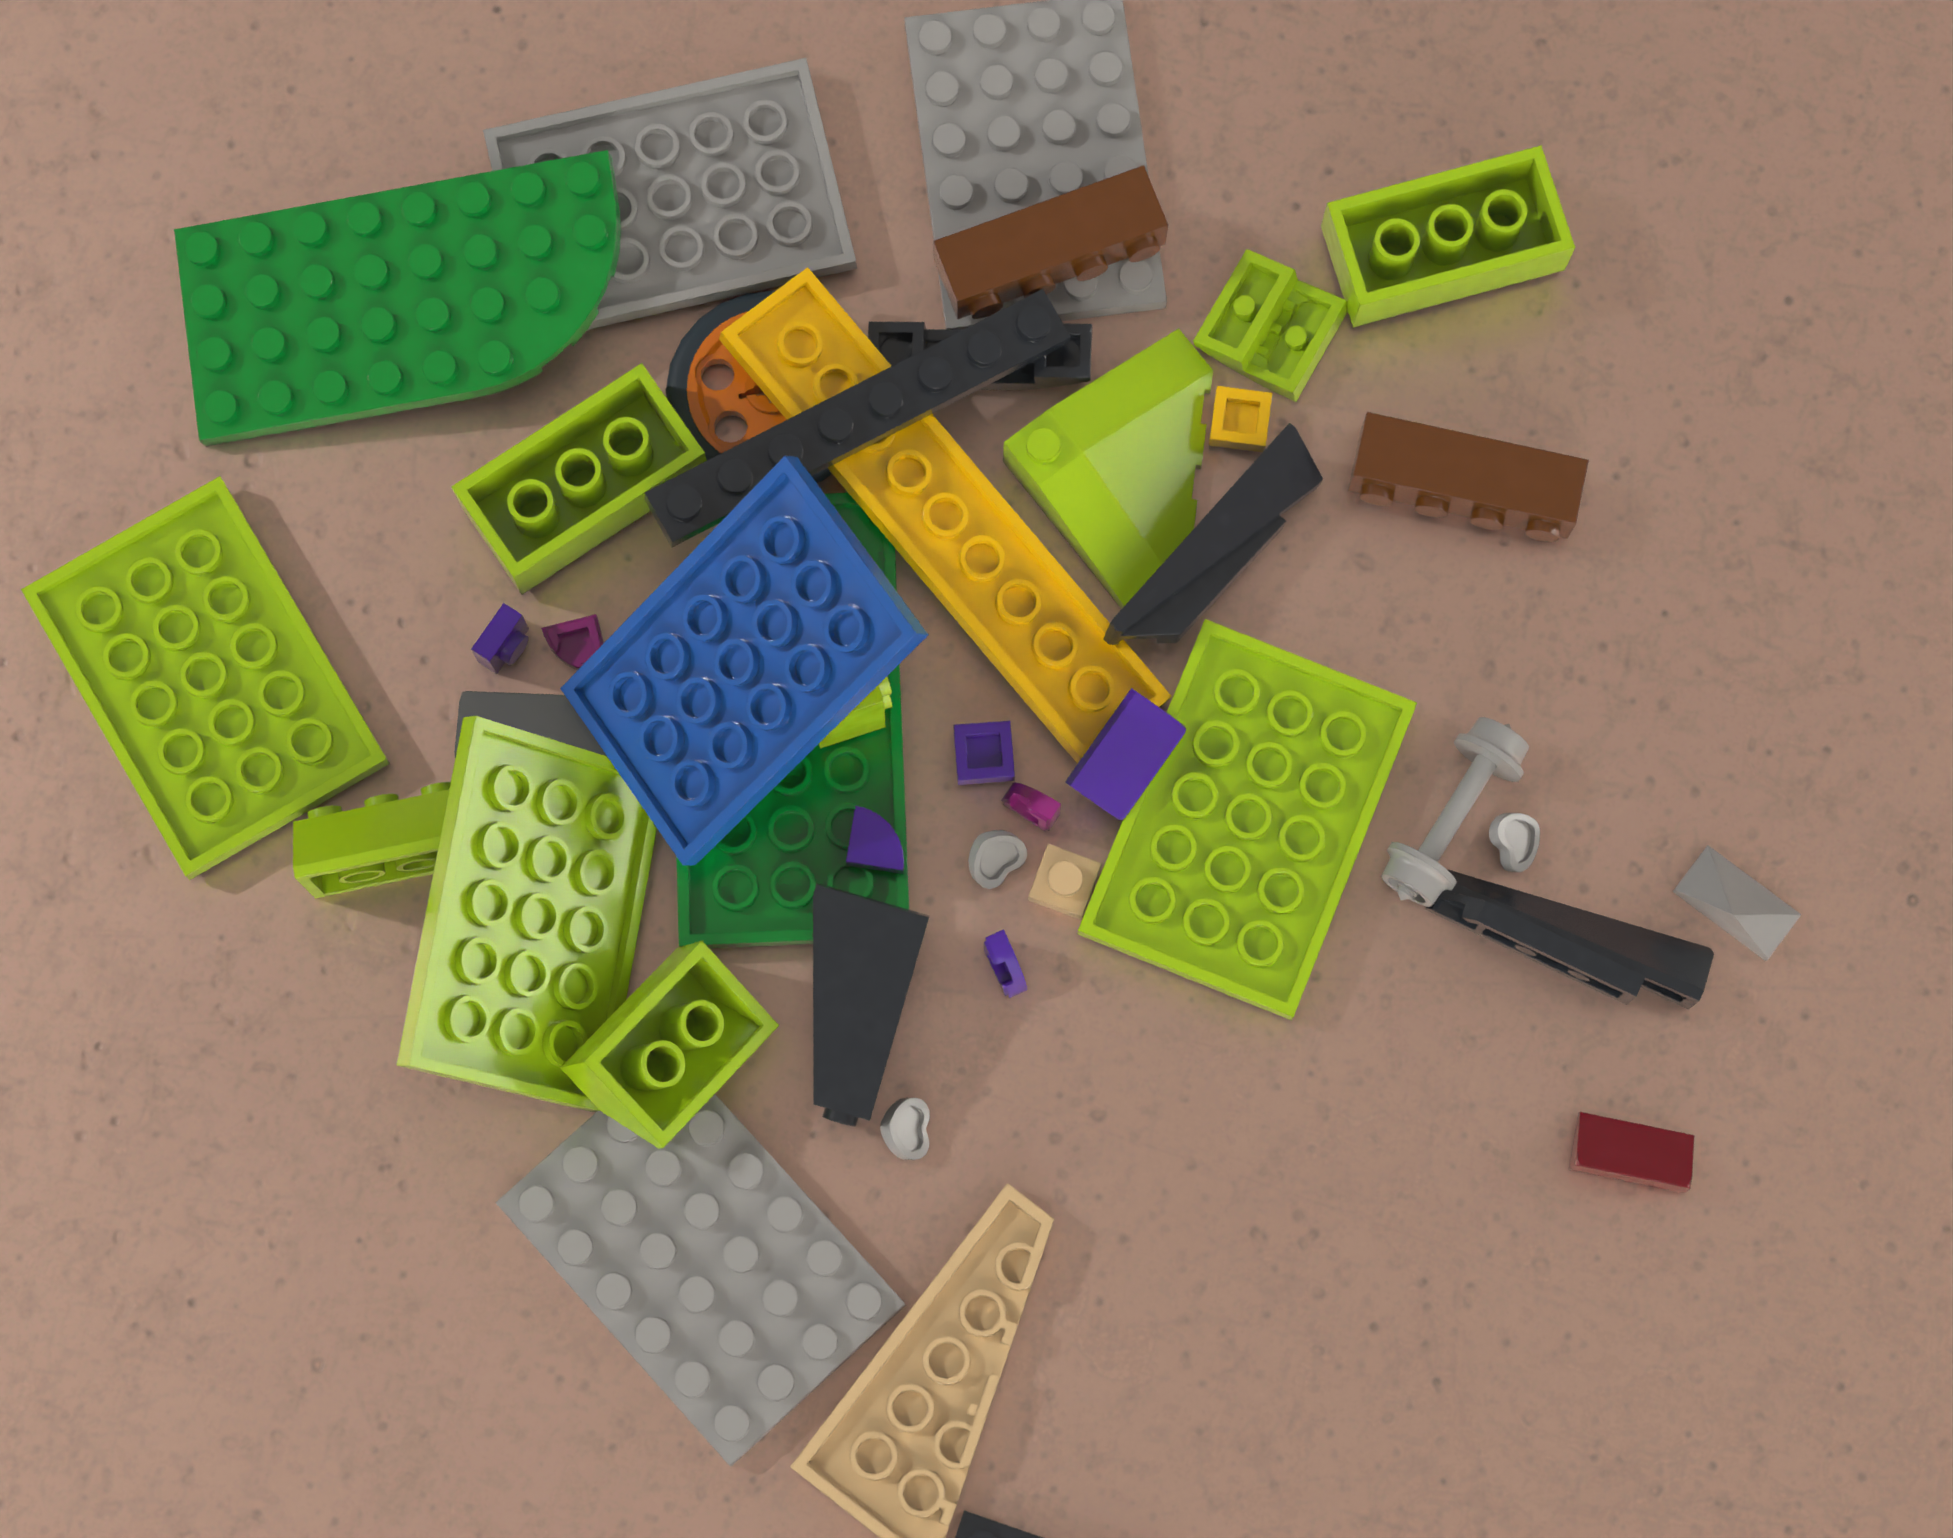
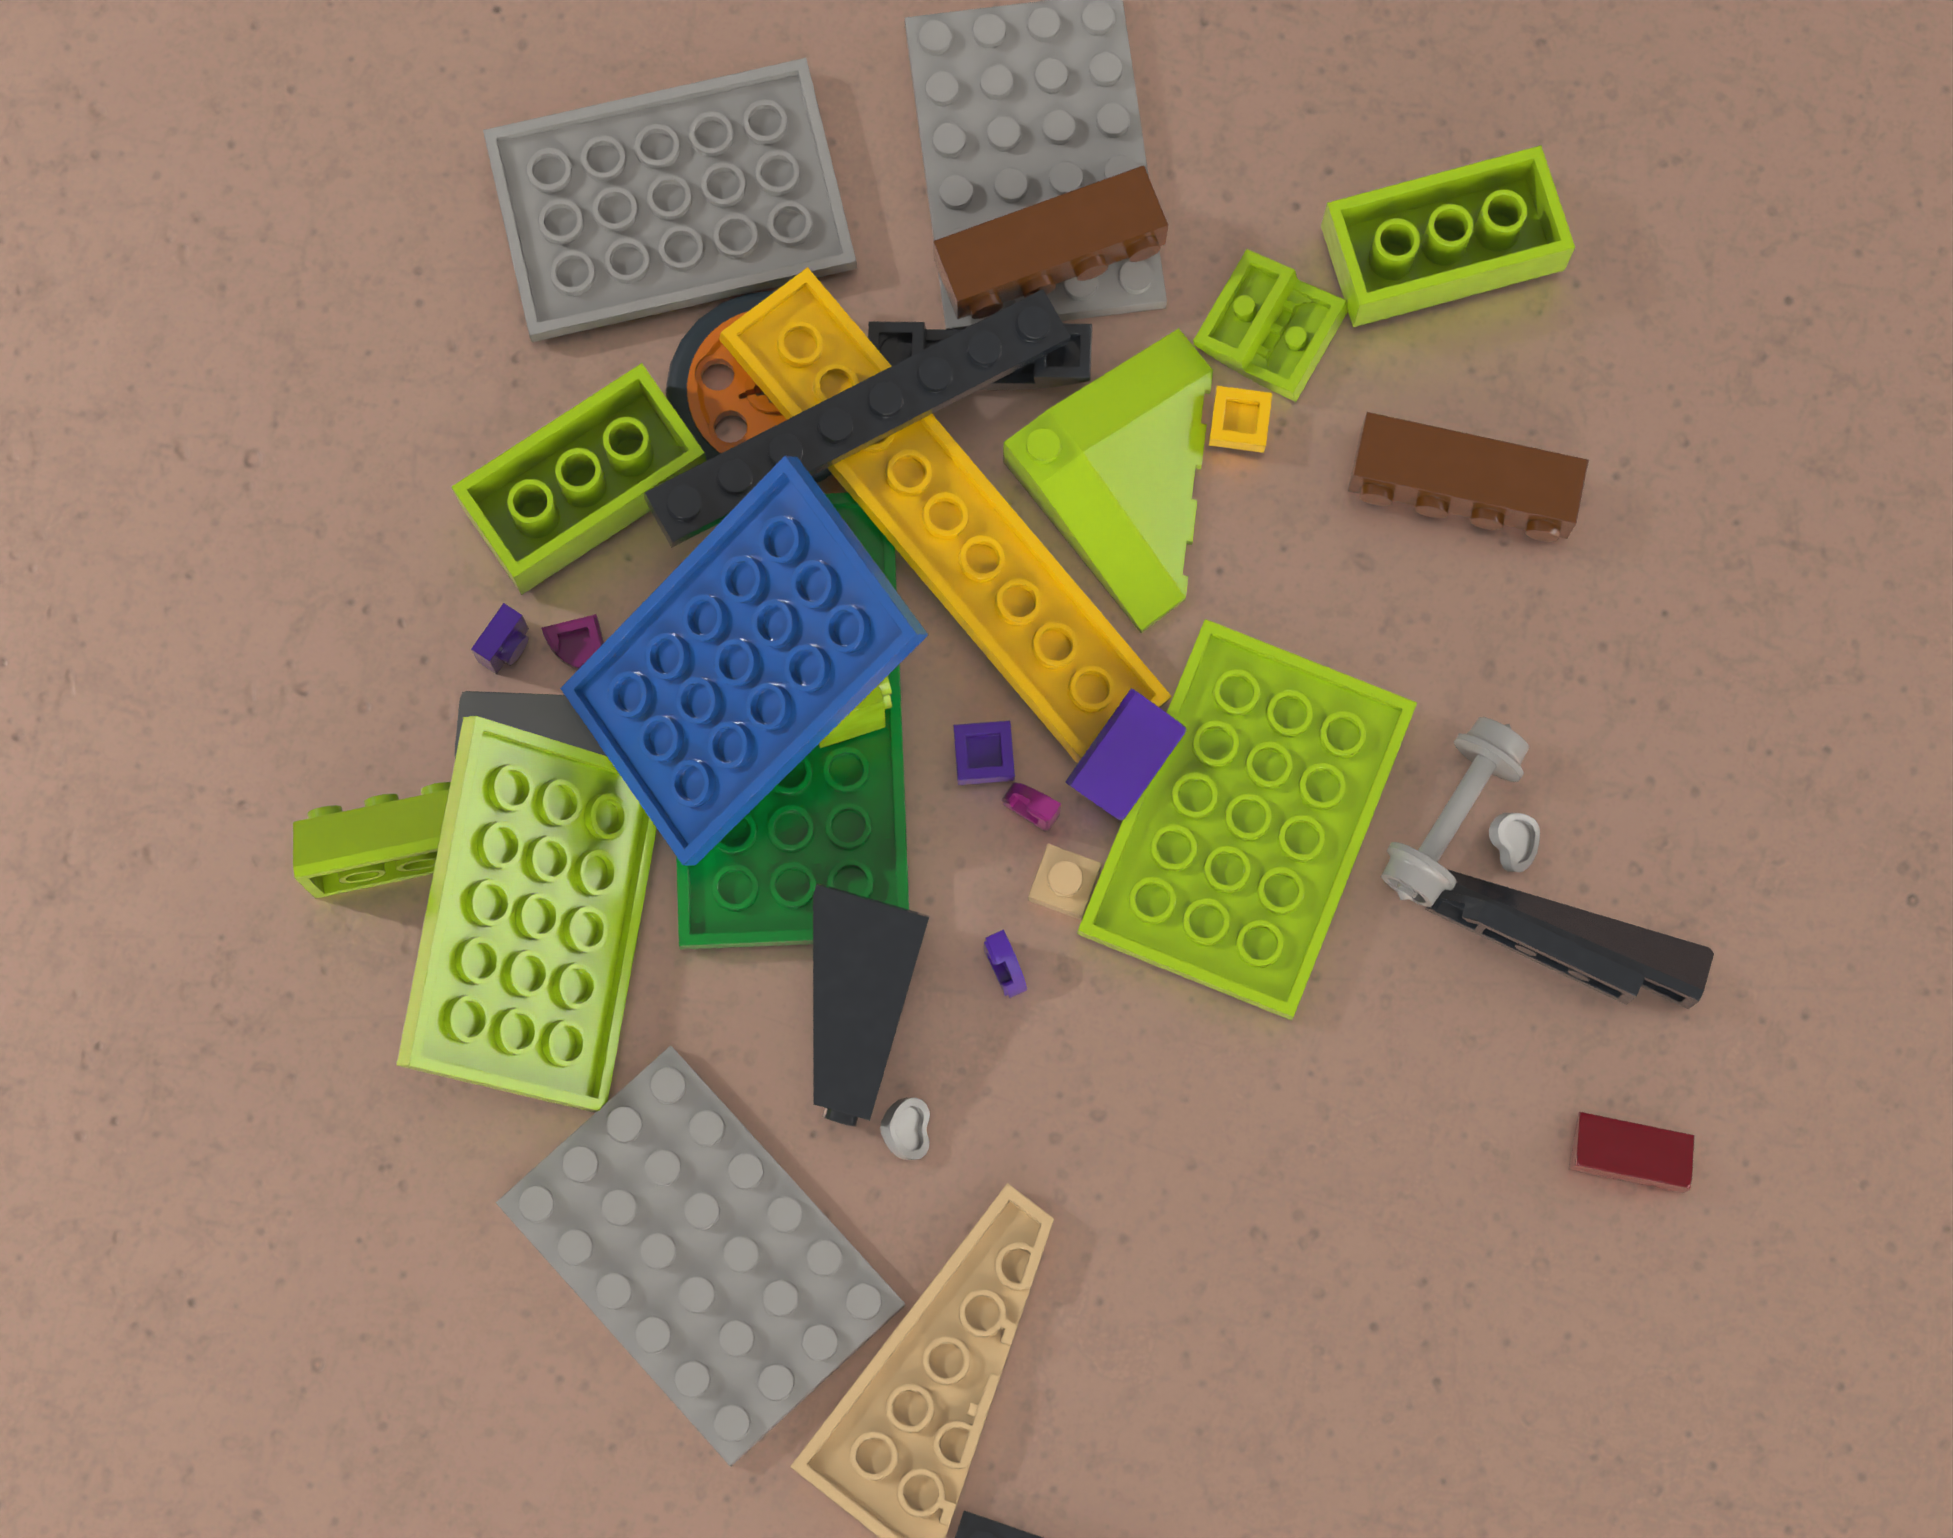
lime plate [21,476,390,880] -> none
green plate [174,150,621,446] -> none
lime slope [560,941,779,1149] -> none
dark purple tile [846,806,904,874] -> none
light grey piece [968,830,1027,889] -> none
black wedge [1103,423,1323,645] -> none
light grey slope [1673,845,1801,961] -> none

